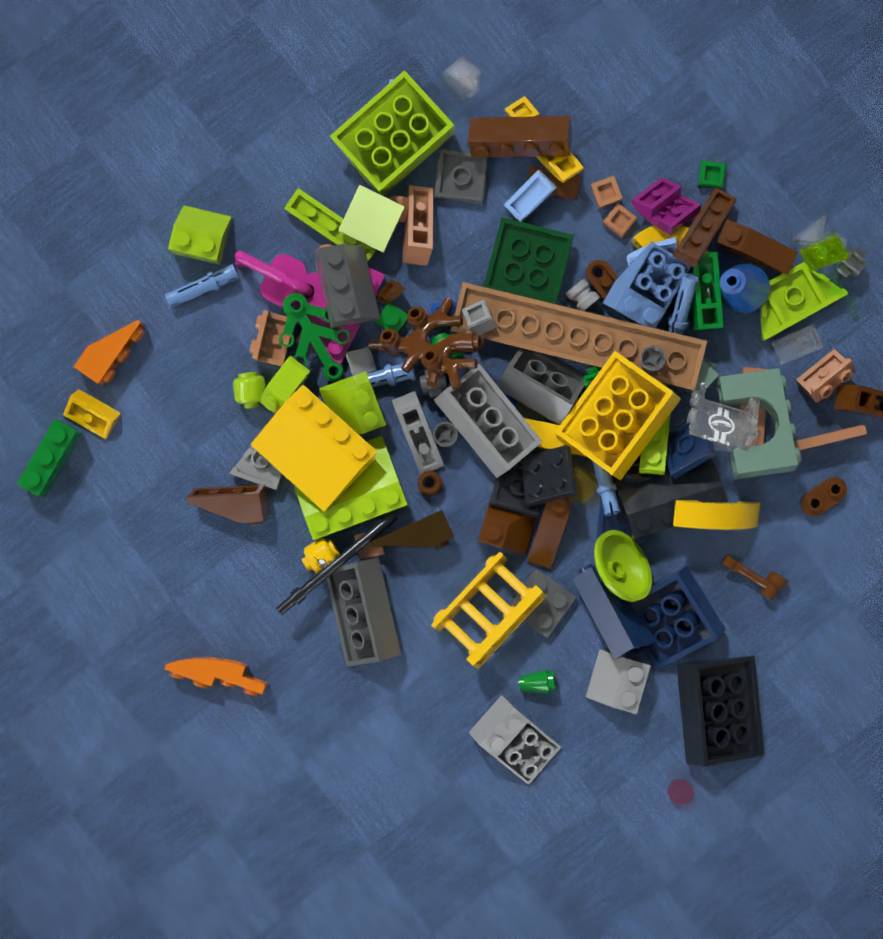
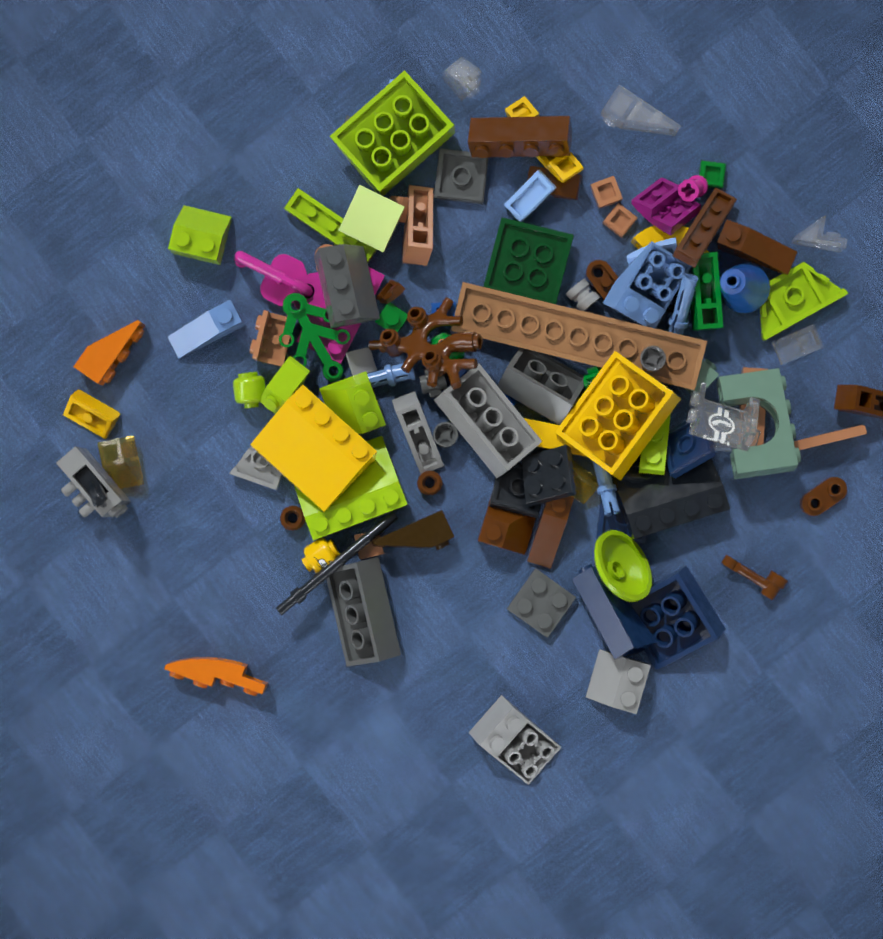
green brick [17,418,83,497] -> none
medium blue pin [165,264,239,308] -> none
reddish brown slope [186,484,270,525] -> none
yellow fence [431,552,547,669] -> none
light grey slope [462,299,496,334] -> none
green cone [519,669,556,694] -> none
clear pink tile [667,778,693,805] -> none
yellow slope [673,500,761,529] -> none
black slope [676,655,764,767] -> none
nougat bracket [796,349,855,403] -> none
clear neon green slope [799,230,850,271] -> none
dark grey gear [836,247,868,278] -> none
none -> light grey piece [56,446,131,518]
none -> clear yellow slope [97,435,144,489]
none -> slope [168,300,245,359]
none -> reddish brown plate [280,506,305,531]
none -> clear slope [600,85,681,136]
none -> dark pink bush [678,175,708,202]

